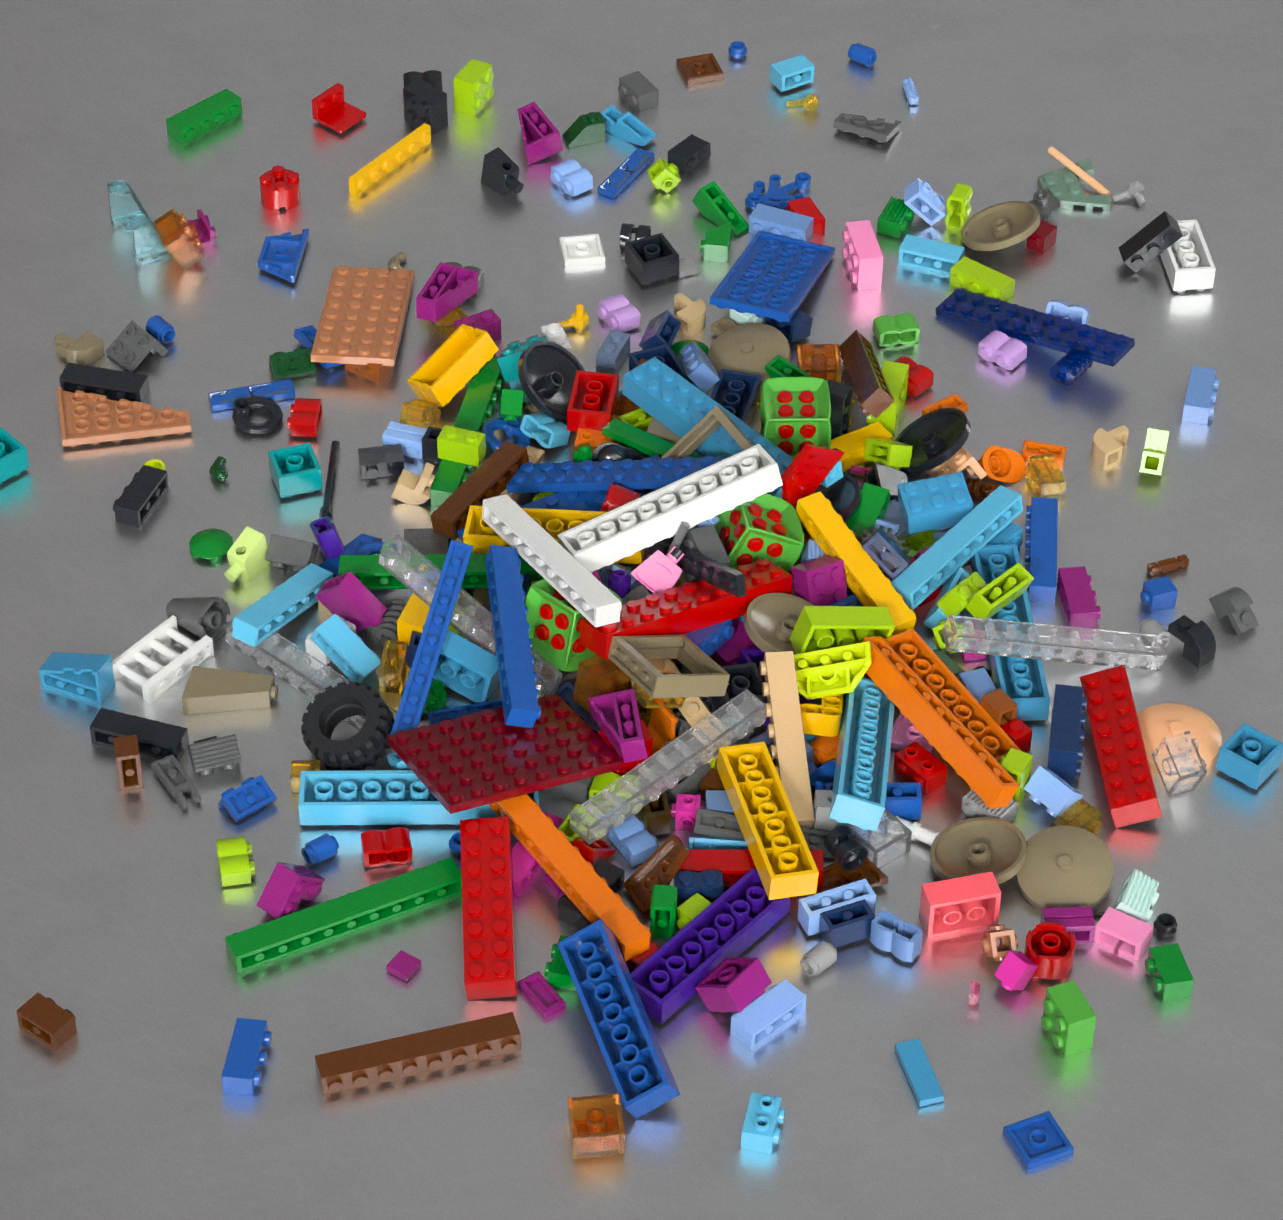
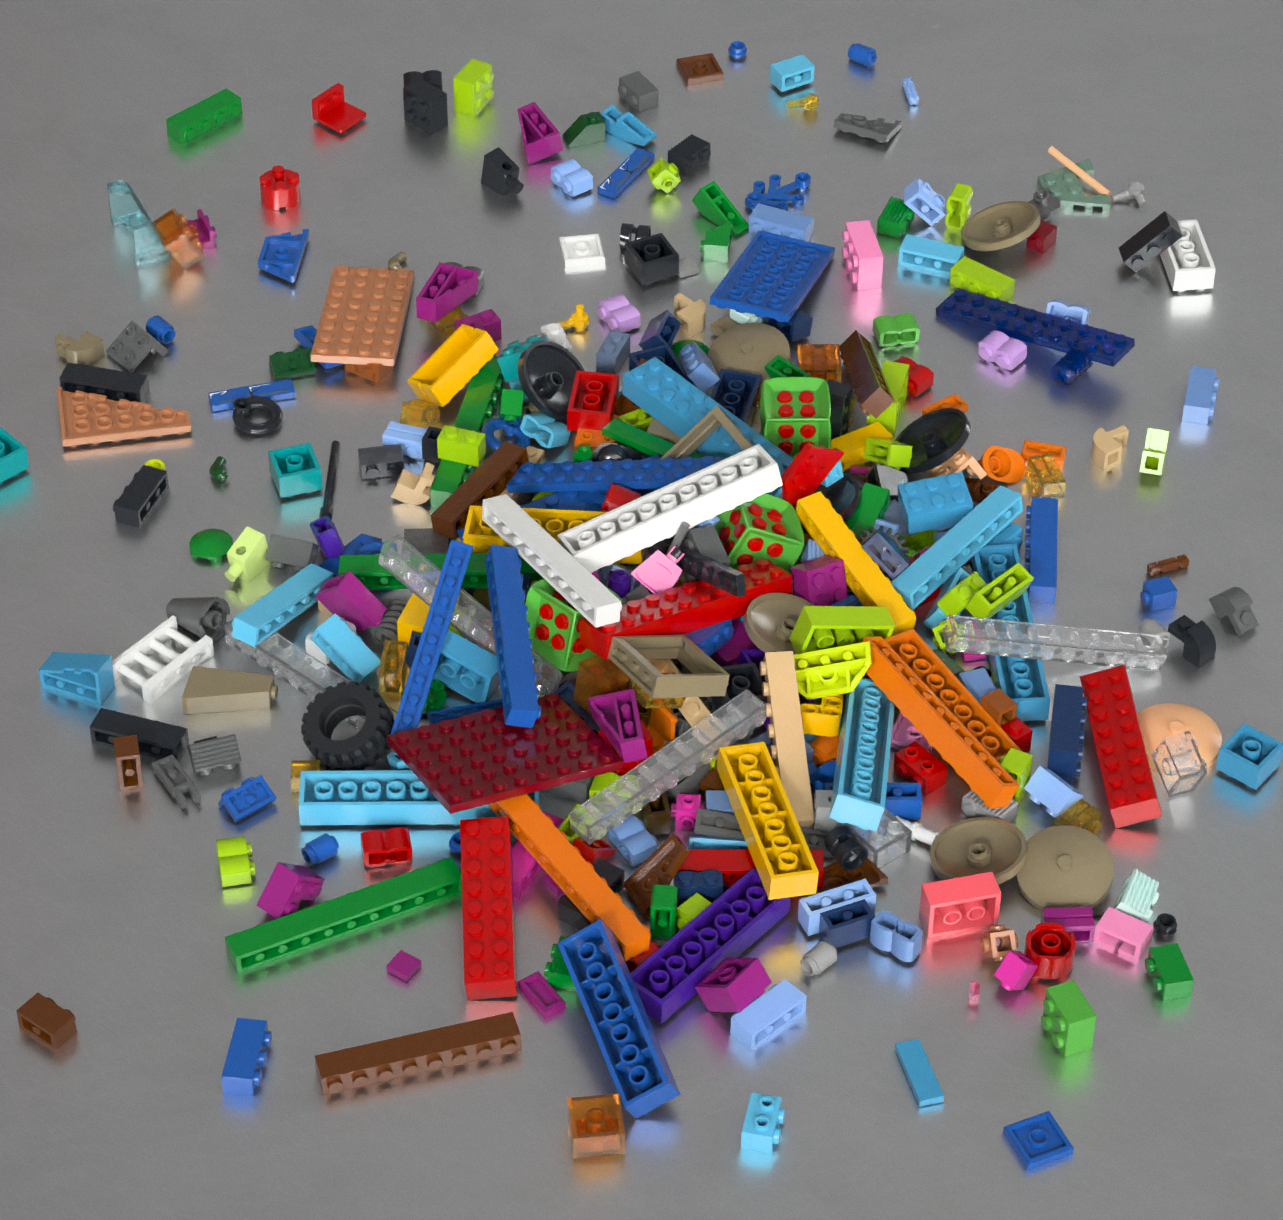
red brick [287,398,323,437] -> none
yellow plate [349,123,431,197] -> none
red slope [786,197,825,236] -> none
magenta brick [1057,566,1101,630] -> none

